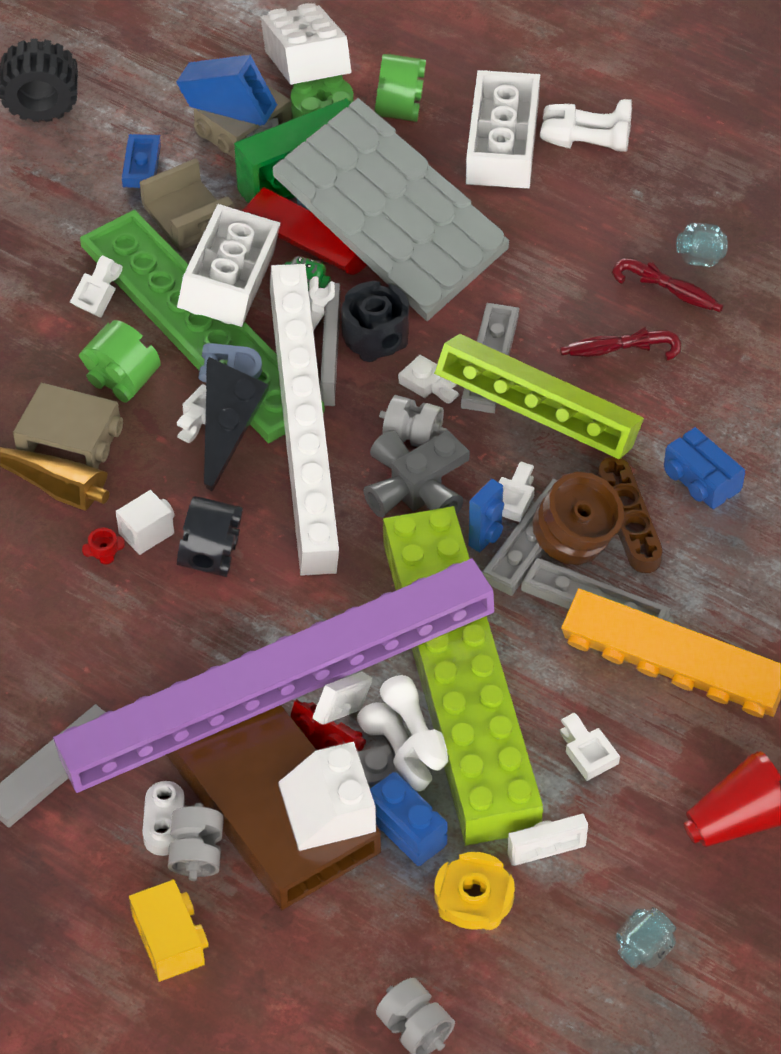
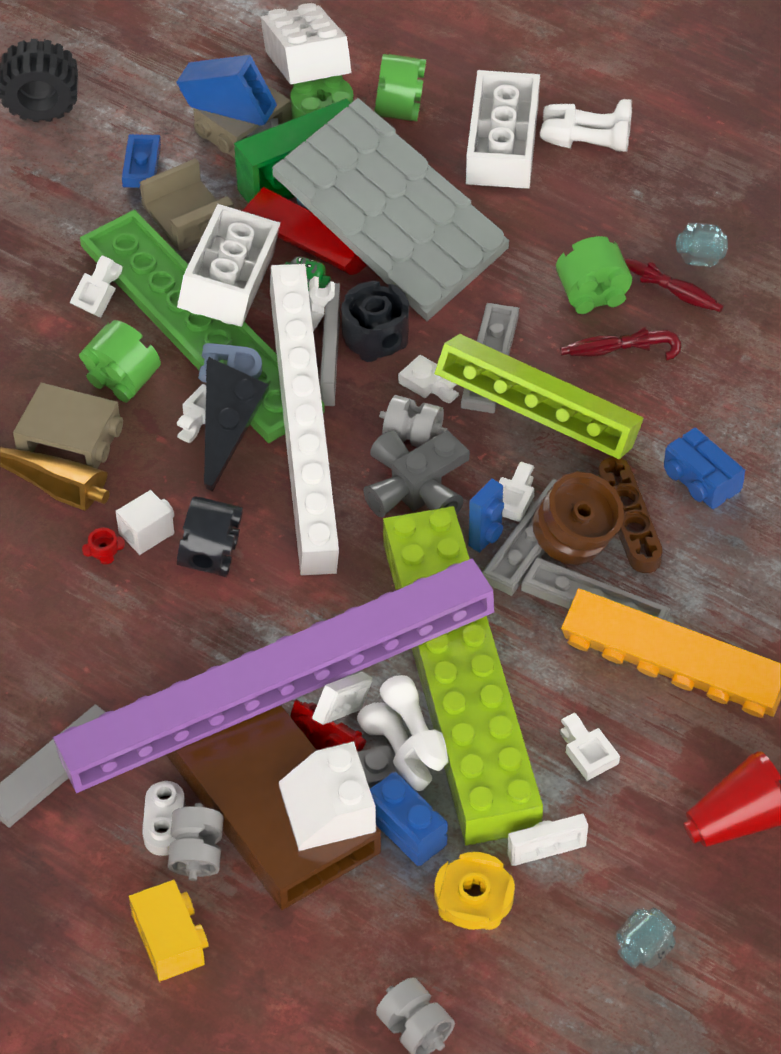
none -> bright green brick [556,236,632,314]

